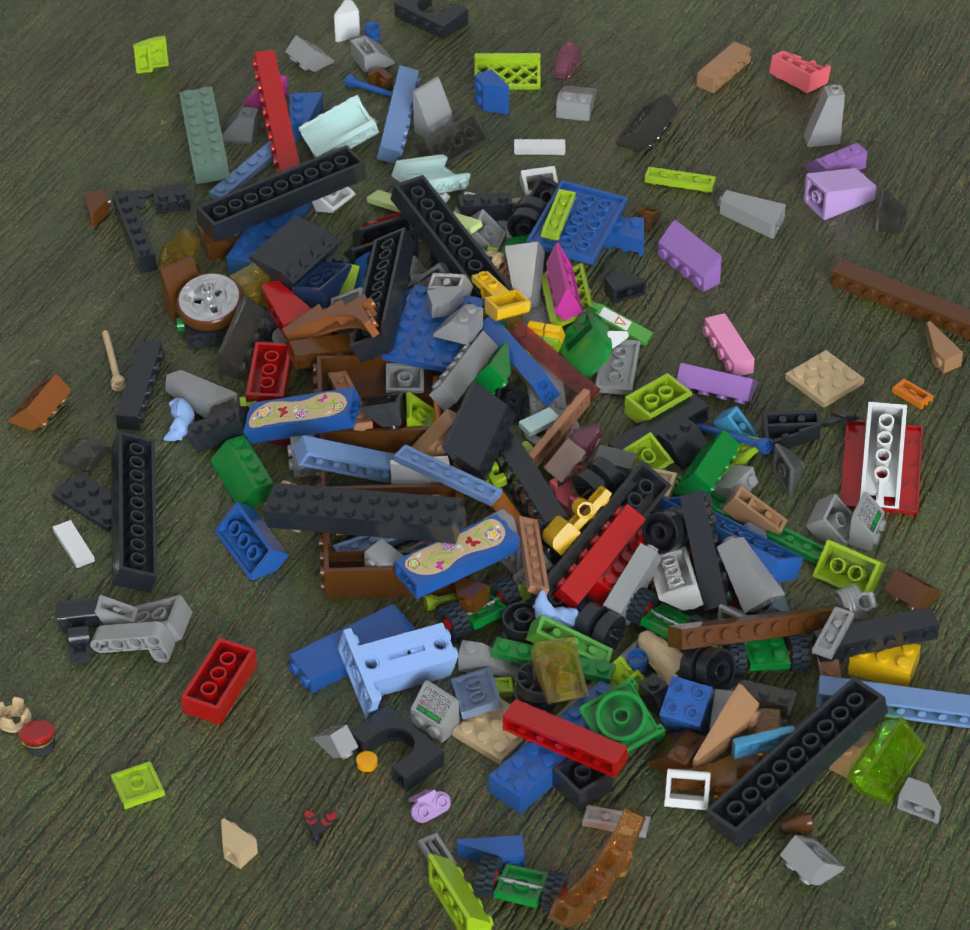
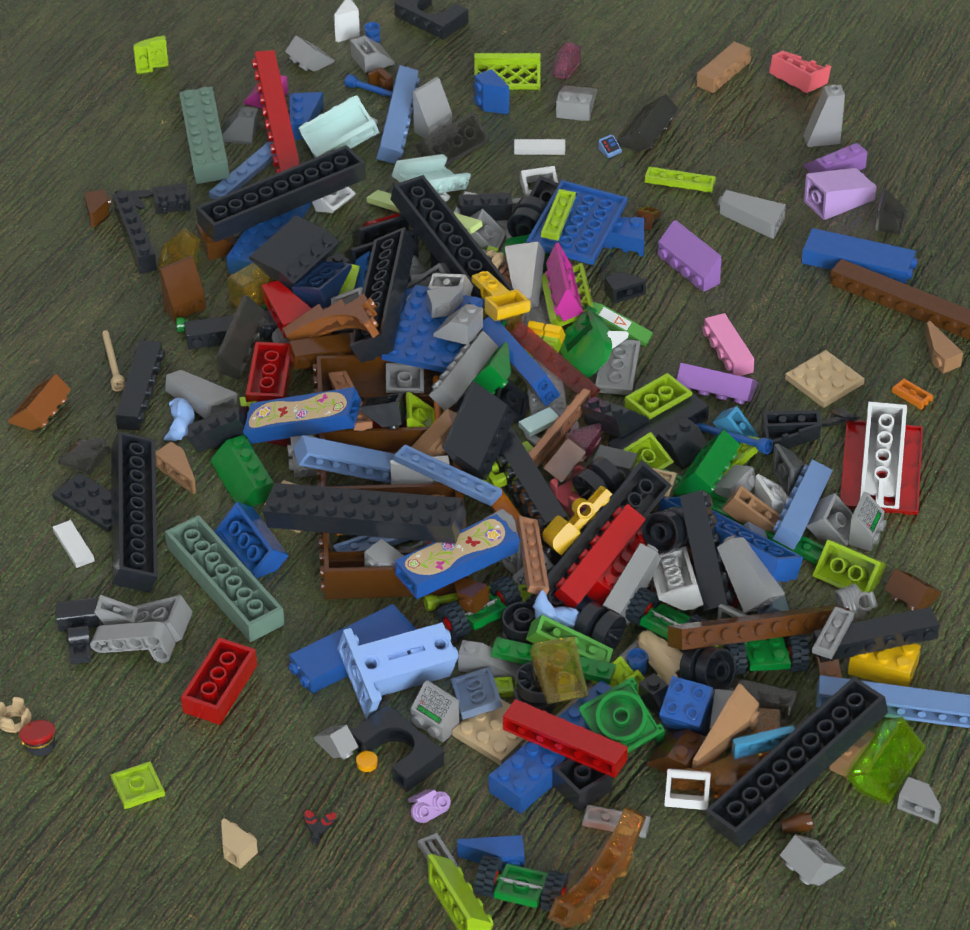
flat silver wheel [176,273,244,332] -> none
none -> medium nougat slope [155,442,196,494]
none -> sand green brick [165,515,284,642]
none -> black slope [581,397,650,438]
none -> slope [598,134,622,158]
none -> white slope [754,474,789,514]
none -> medium blue brick [773,459,833,550]
none -> blue brick [802,228,918,284]

